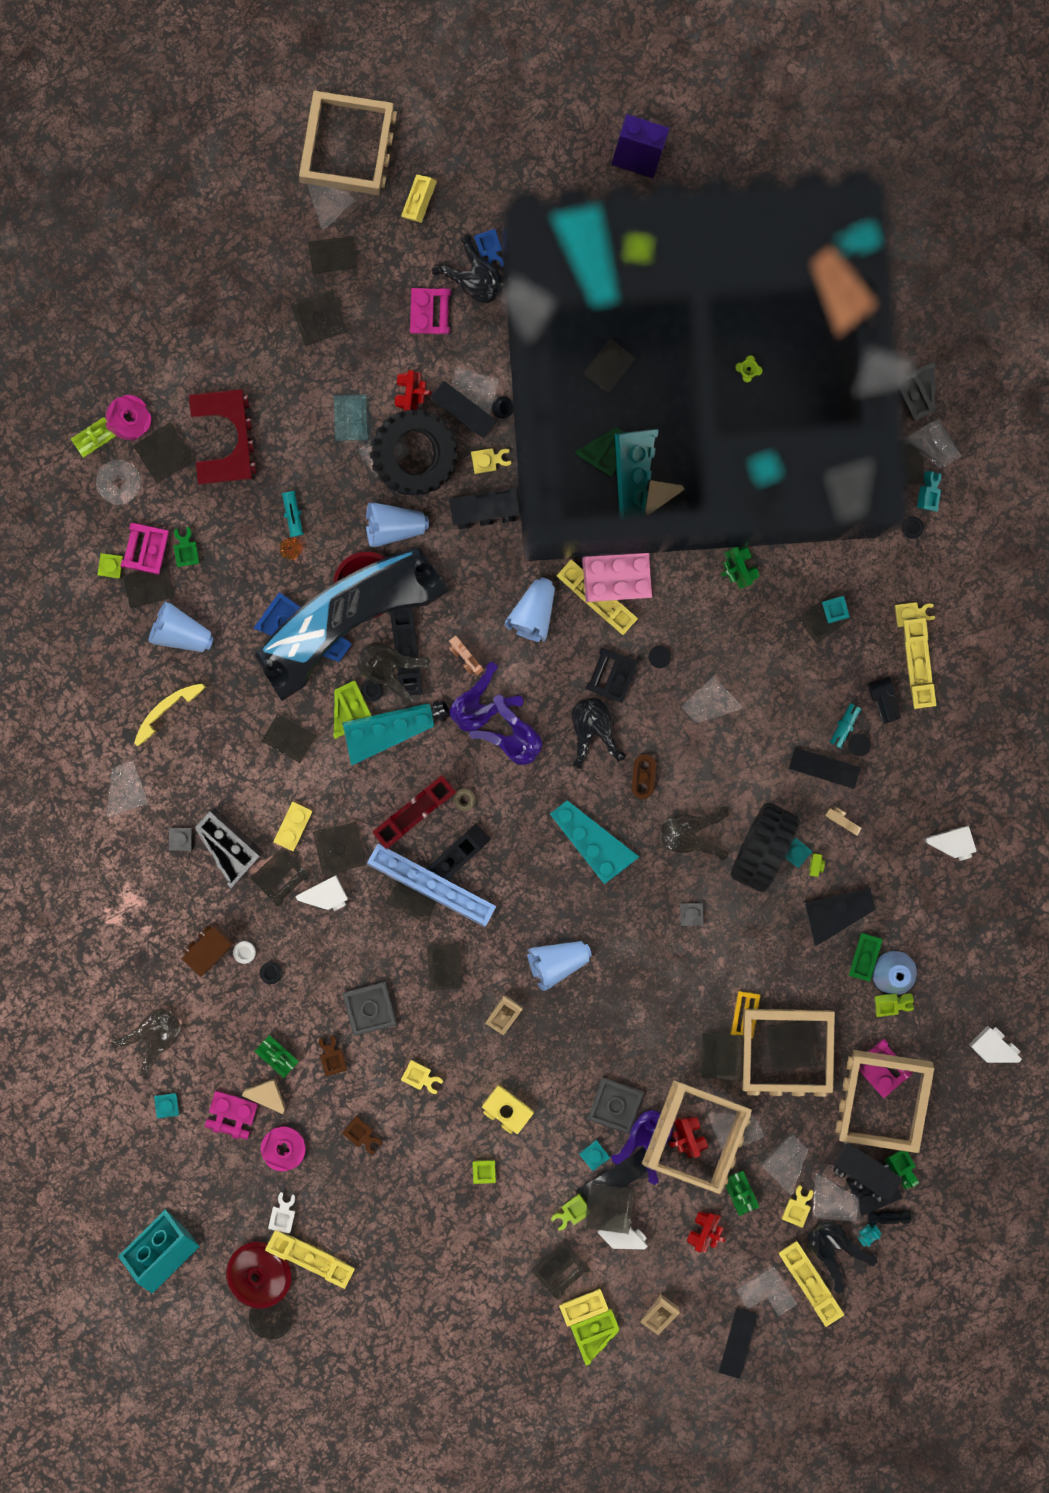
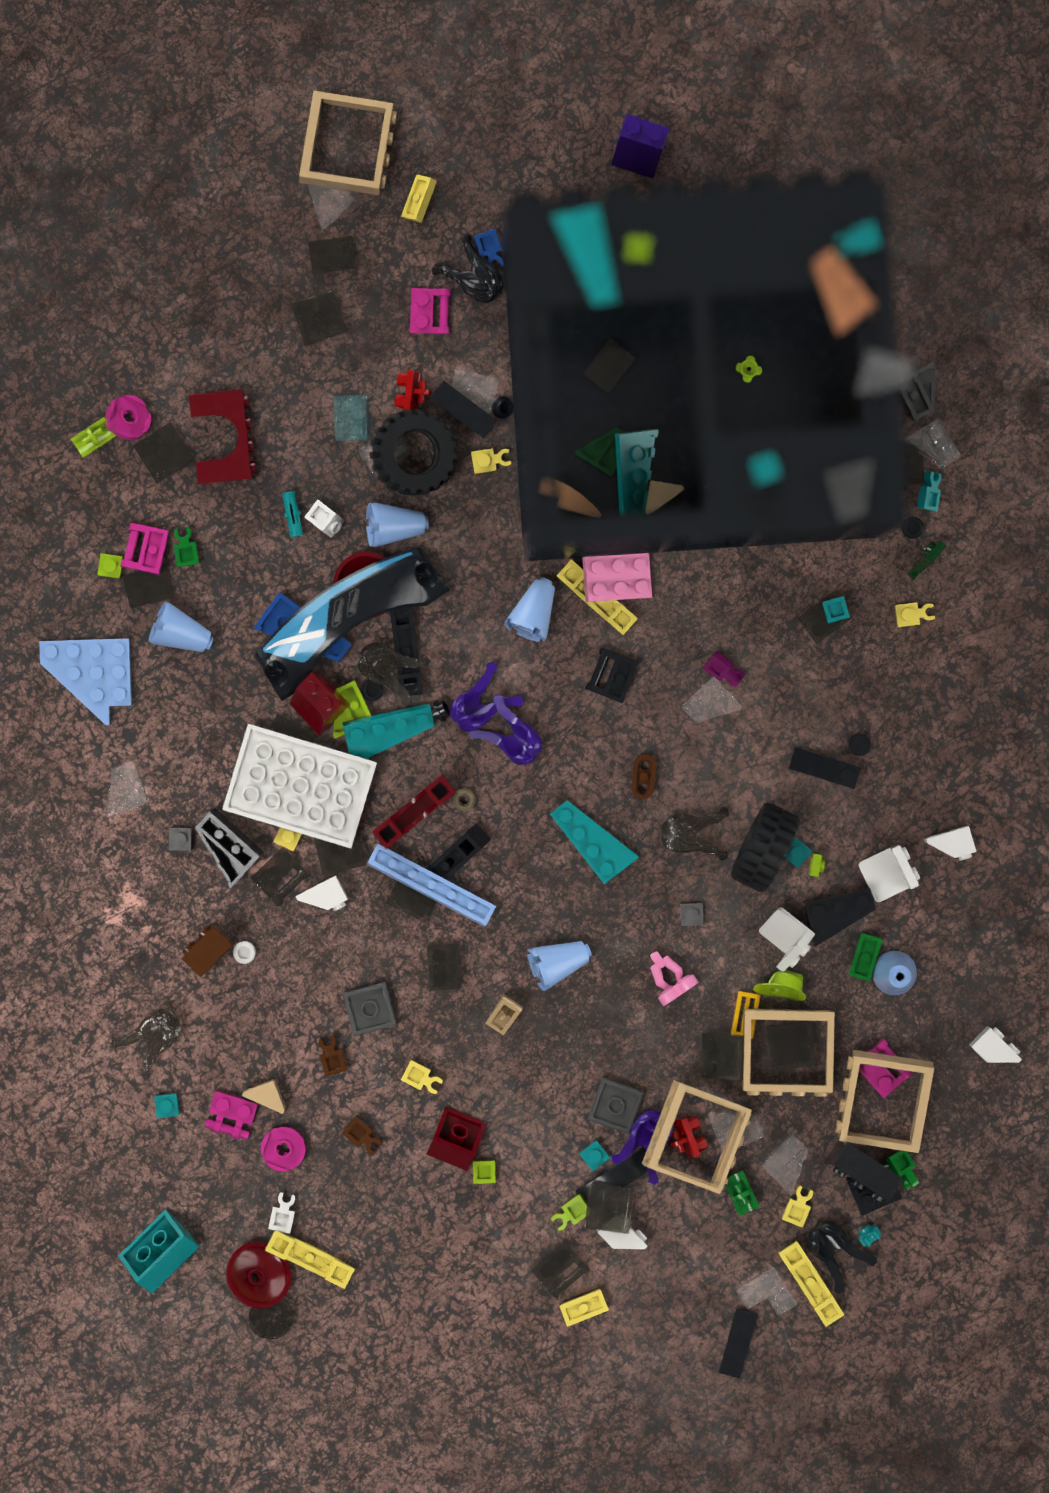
clear plate [96,460,142,505] -> none
light yellow slope [135,684,206,746] -> none
green hips [254,1034,299,1078] -> none
black tile [260,962,282,984] -> none
clear orange plate [280,538,301,560] -> none
nougat wing [448,636,484,676] -> none
black wedge [449,488,520,530] -> none
light yellow brick [482,1084,534,1134] -> none
clear wing [502,276,555,342] -> none
lime wing [570,1308,620,1366] -> none
black hair [572,698,626,769] -> none
tan slope [640,1294,680,1335] -> none
black tile [648,646,671,668] -> none
red hips [687,1212,727,1253] -> none
green hips [720,547,760,590] -> none
clear wing [813,1174,860,1222] -> none
tan plate [824,807,862,835] -> none
teal pin [829,703,862,749] -> none
black axle [867,1211,911,1225] -> none
black piece [868,677,901,724] -> none
lime plate [875,993,914,1017] -> none
light yellow slope [903,617,936,709] -> none
none -> light blue wing [39,638,132,725]
none -> white plate [222,724,377,848]
none -> dark red slope [289,672,350,736]
none -> white bracket [305,500,344,538]
none -> dark red slope [426,1106,487,1171]
none -> medium nougat slope [543,481,601,517]
none -> bright pink piece [650,951,699,1007]
none -> magenta plate [703,650,745,687]
none -> lime piece [753,970,807,1001]
none -> white bracket [759,907,815,972]
none -> white bracket [858,844,920,902]
none -> dark green wing [907,540,947,580]

